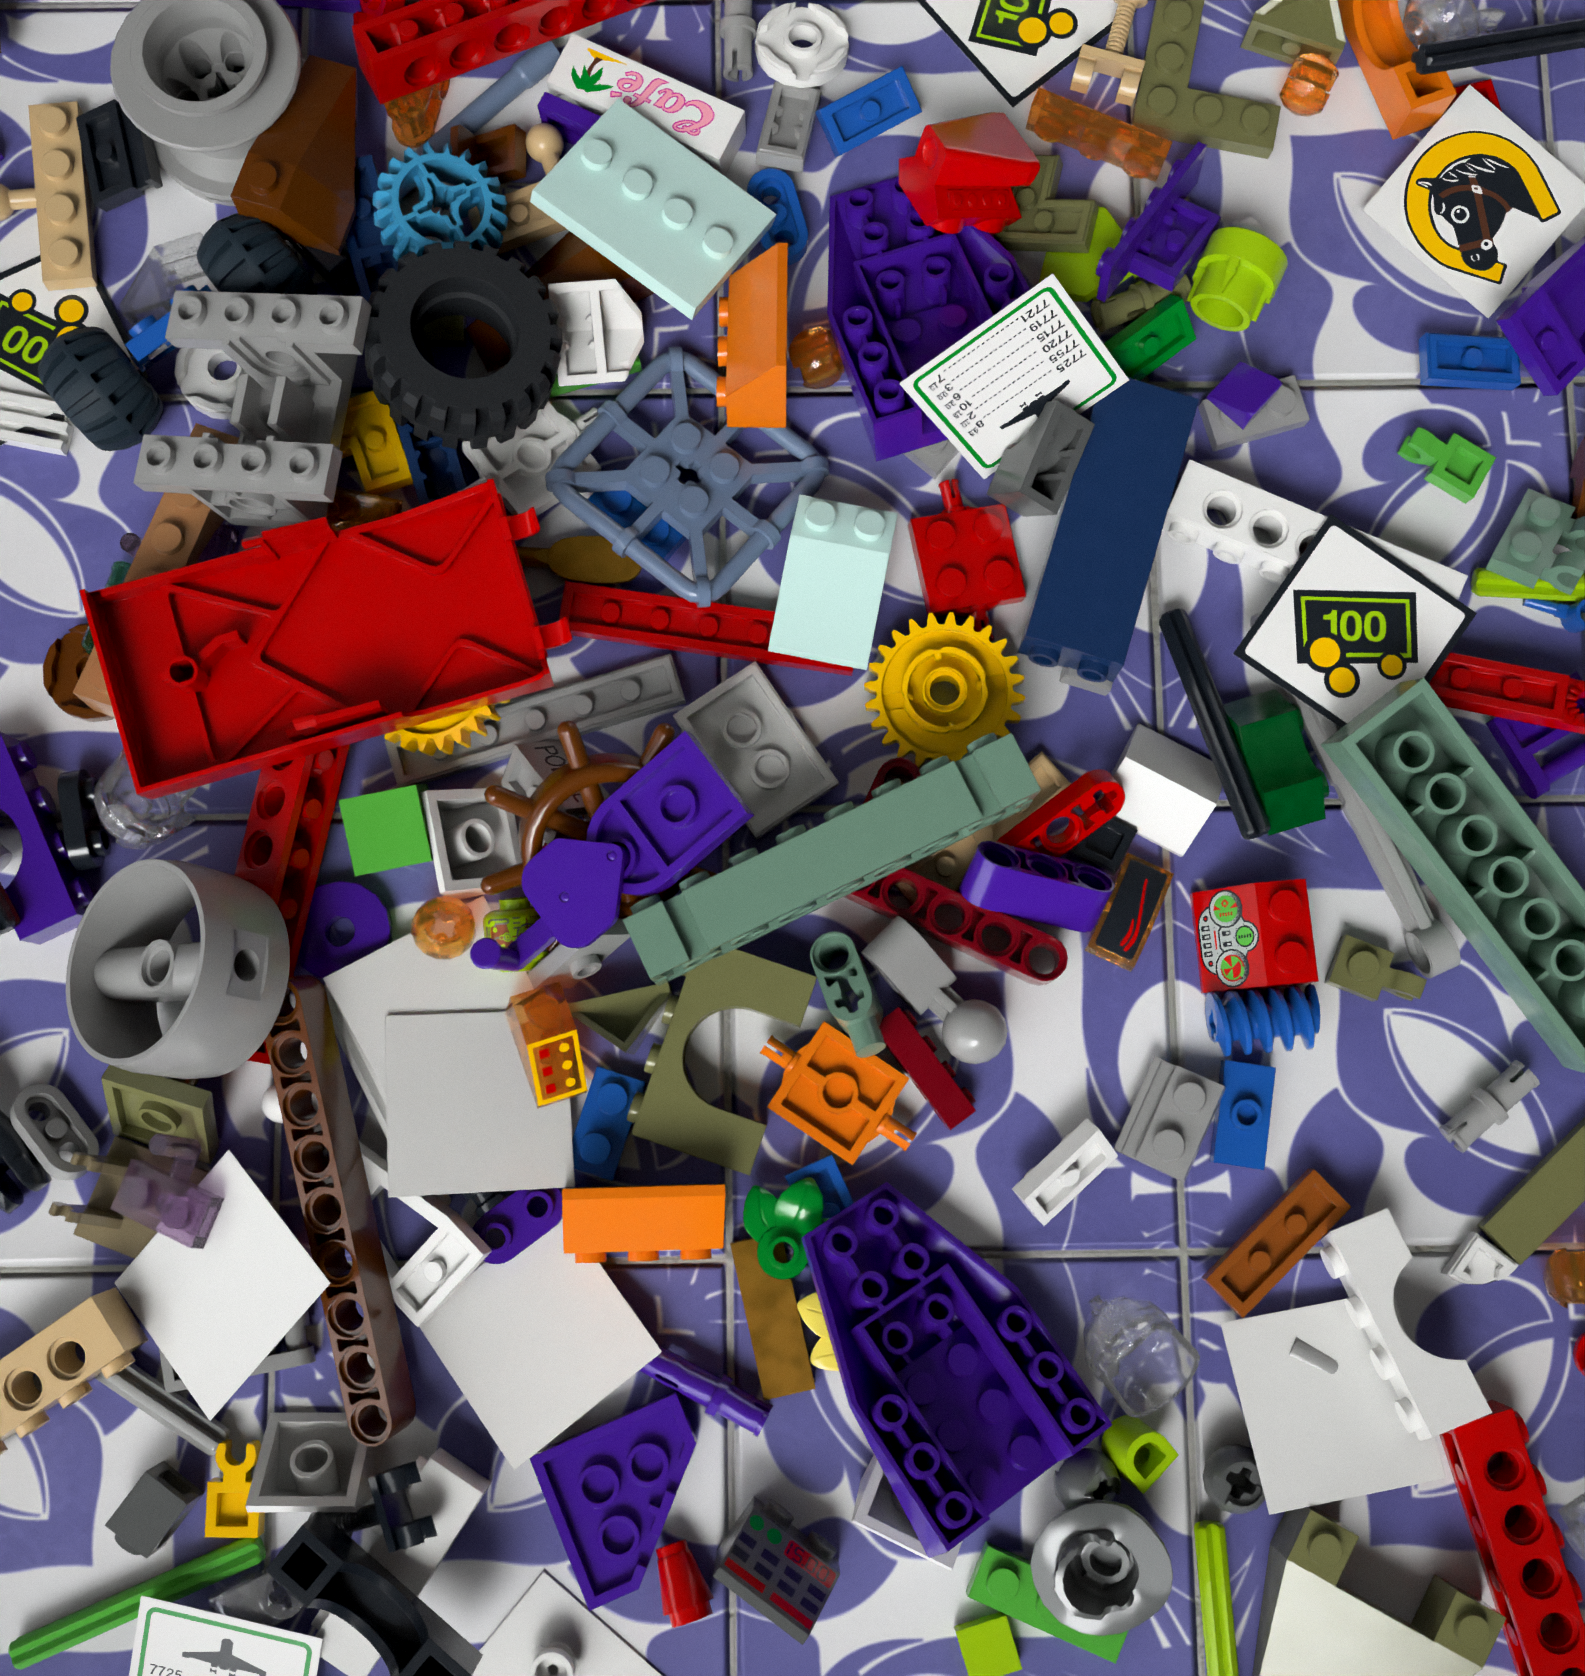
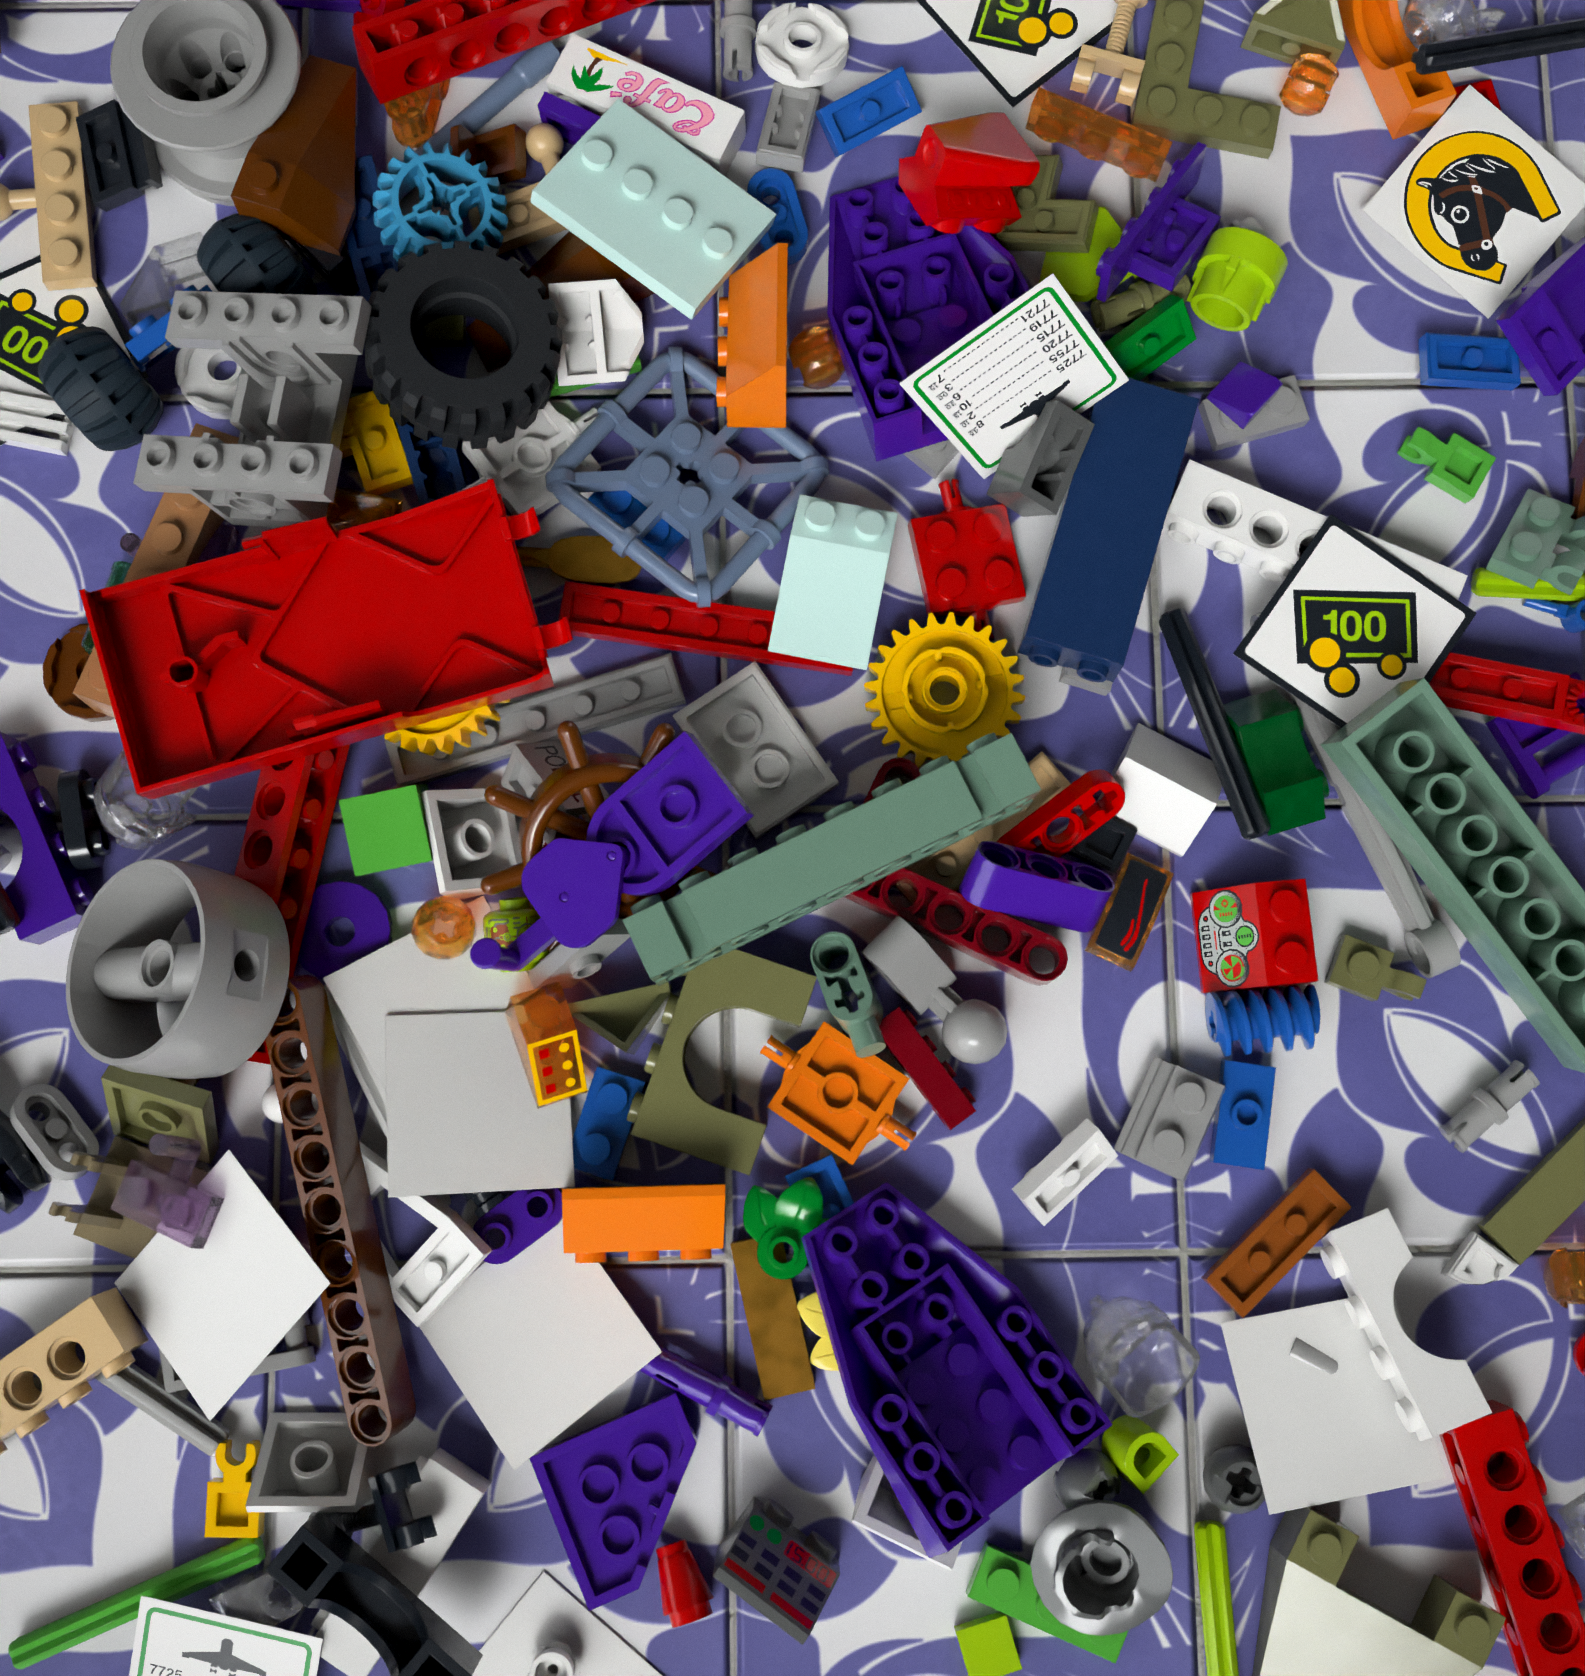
dark grey brick [105,1461,204,1559] -> none

